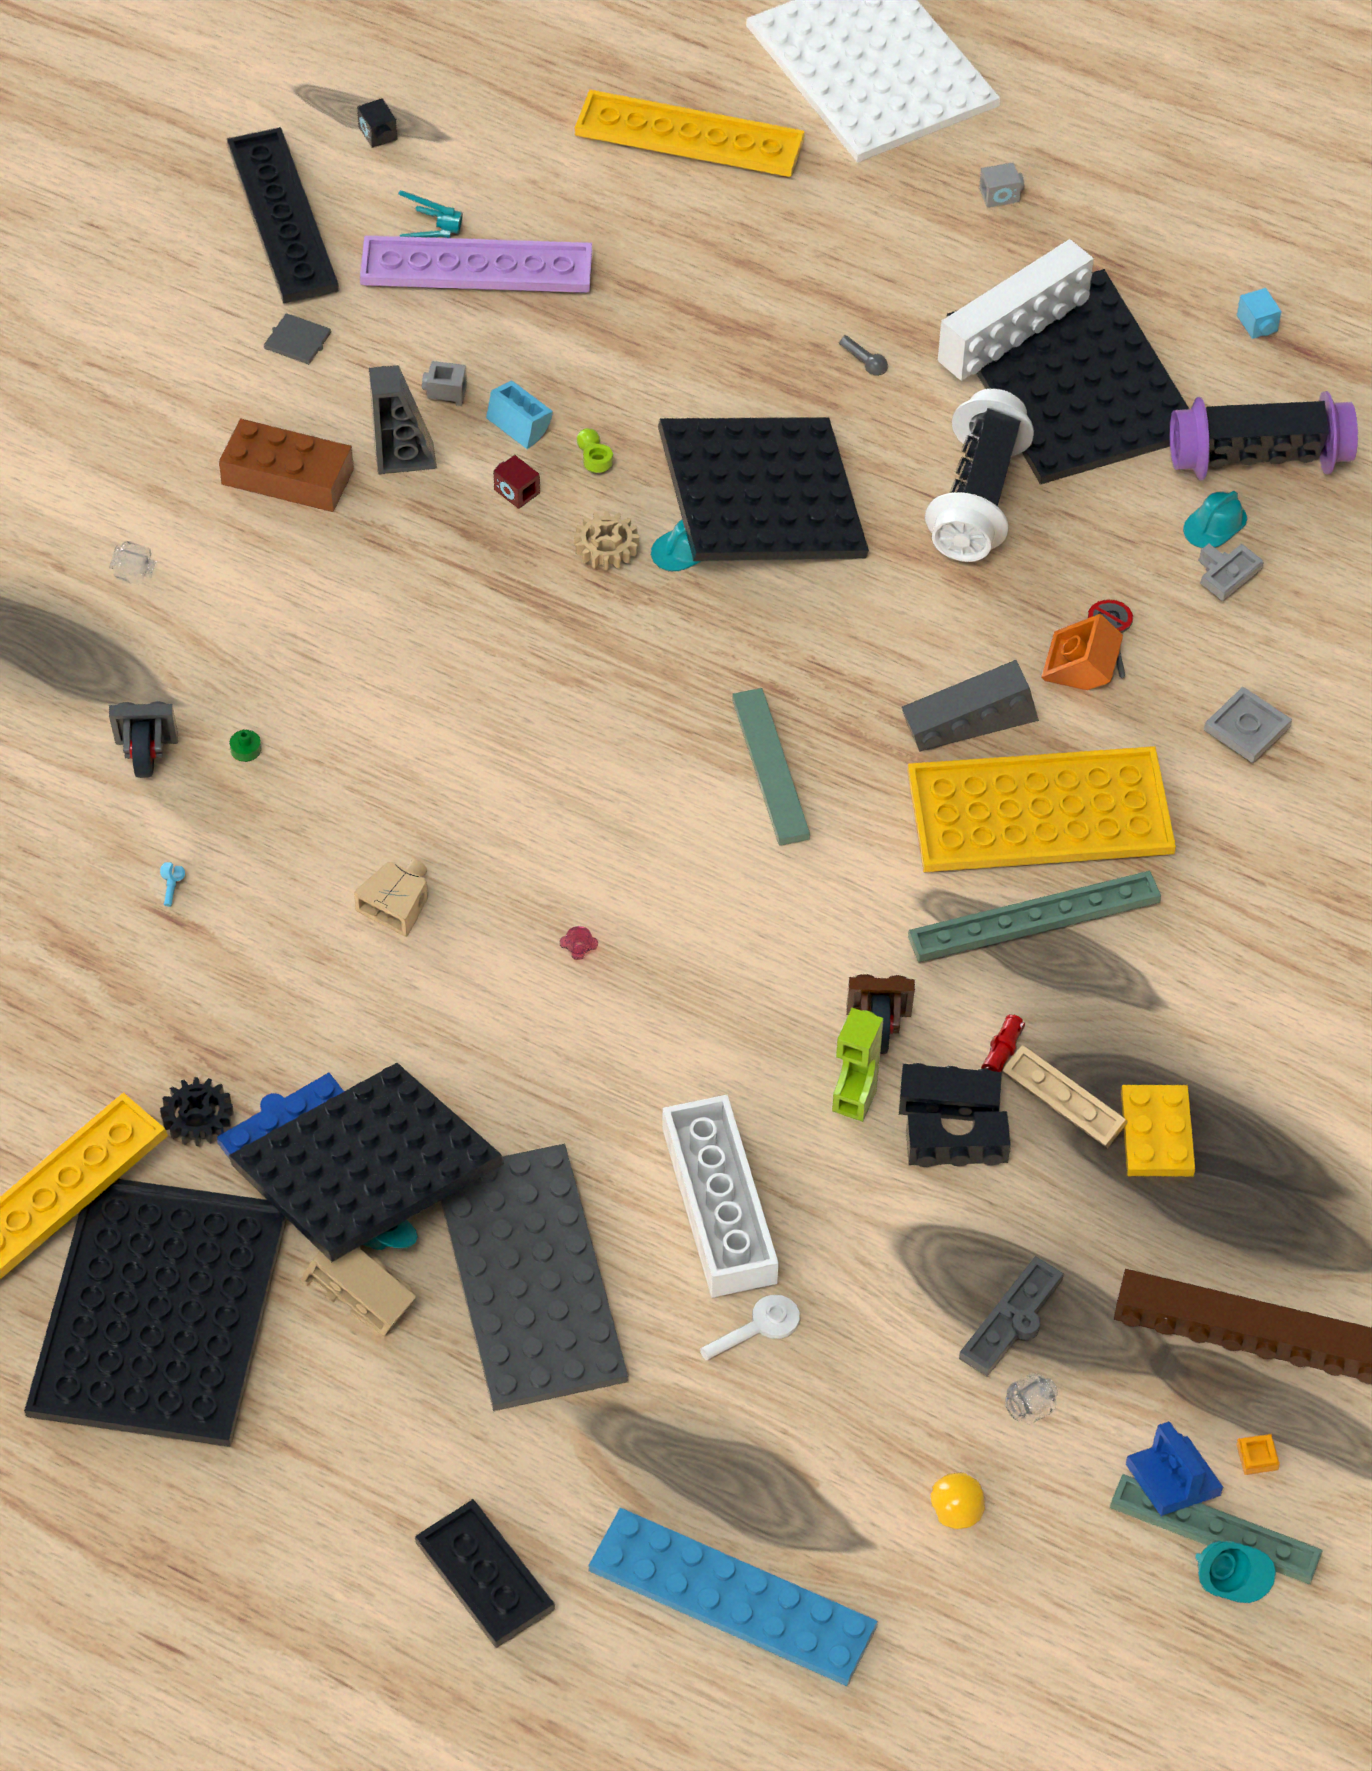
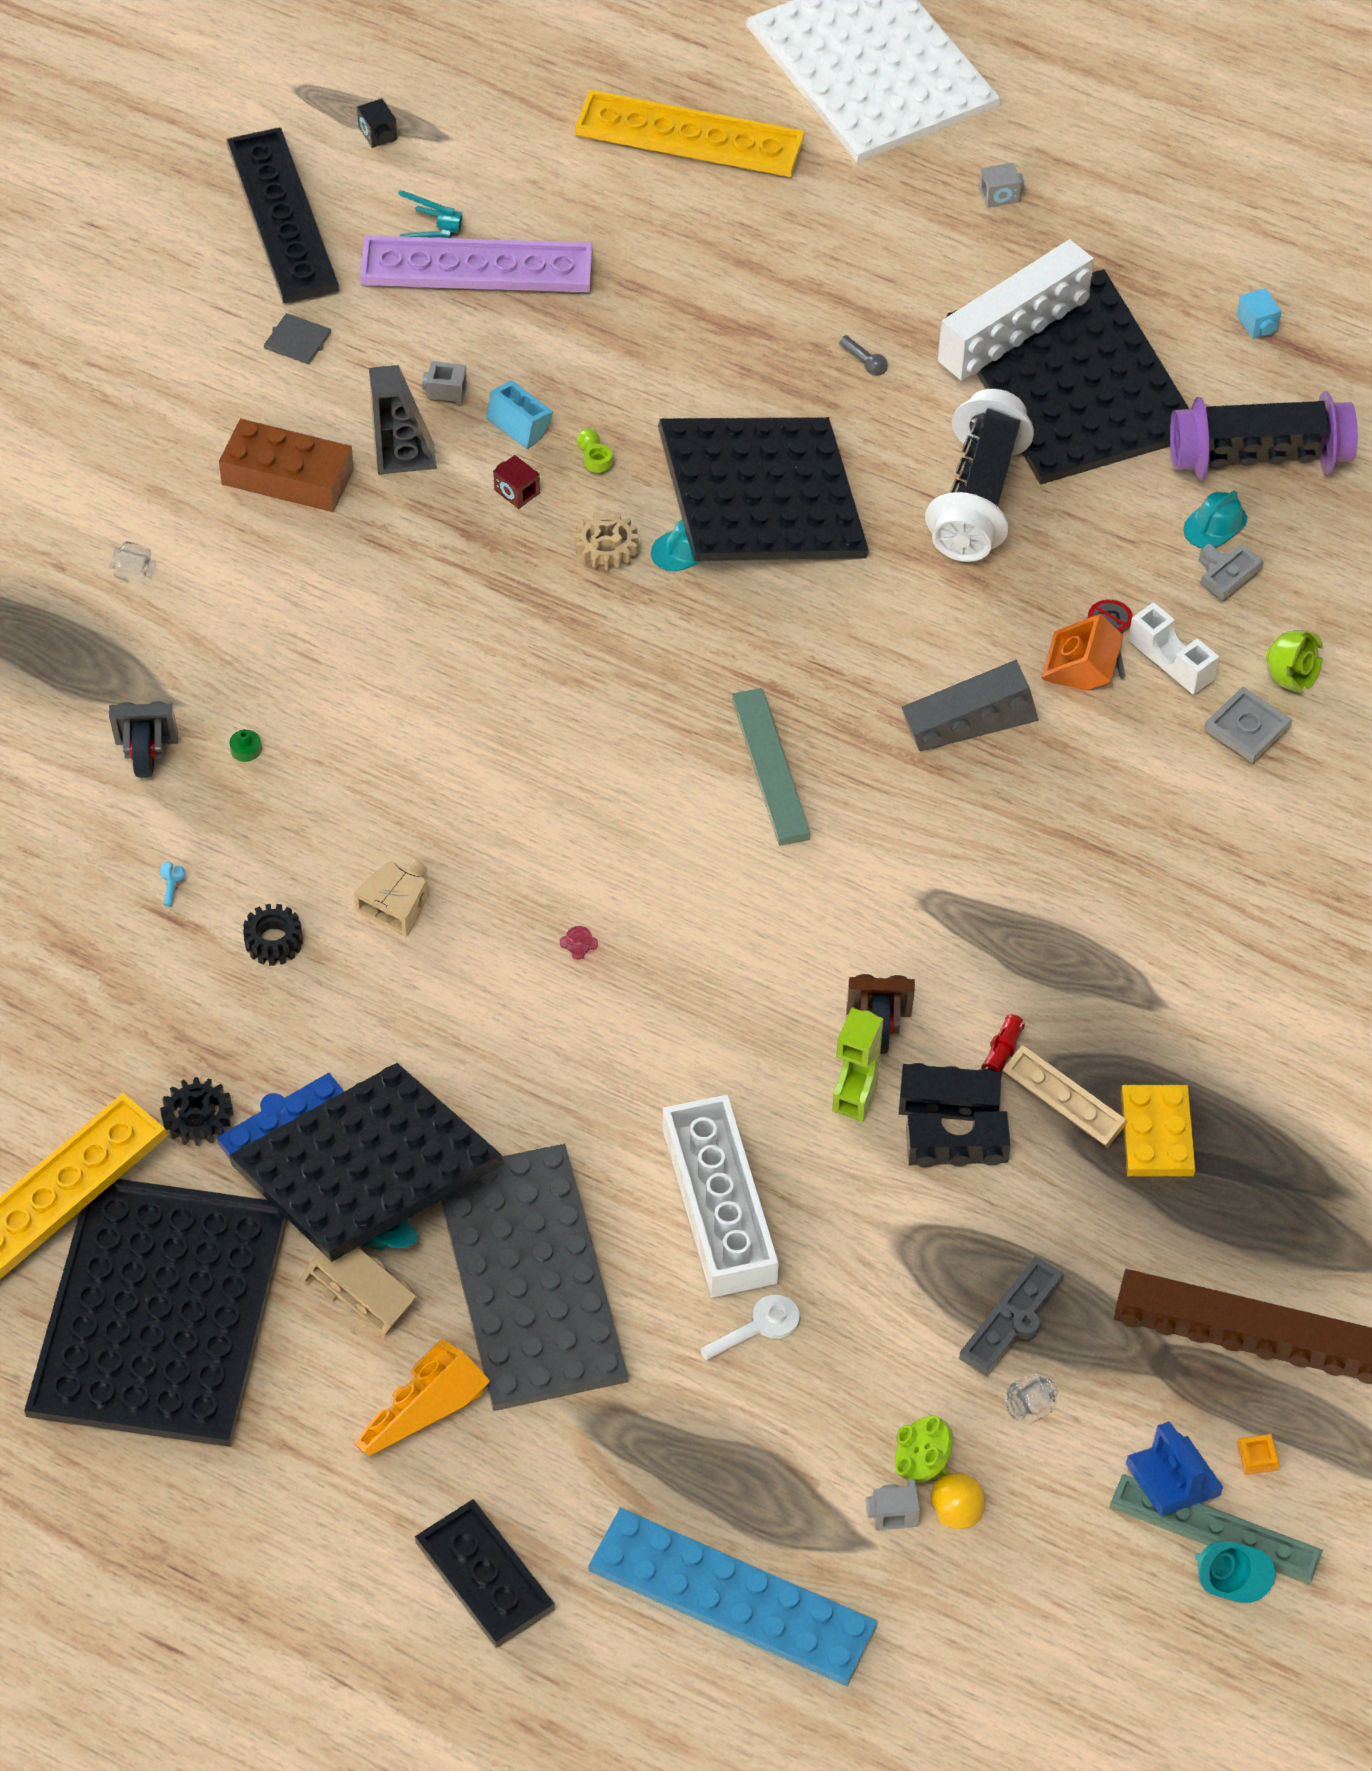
yellow plate [907,746,1176,872] -> none
sand green plate [908,871,1161,963] -> none
none -> black tyre [243,904,303,966]
none -> light orange wedge [354,1338,490,1456]
none -> light grey brick [866,1479,920,1531]
none -> lime plate [895,1415,954,1483]
none -> white arch [1128,602,1219,695]
none -> lime cylinder [1266,630,1323,693]

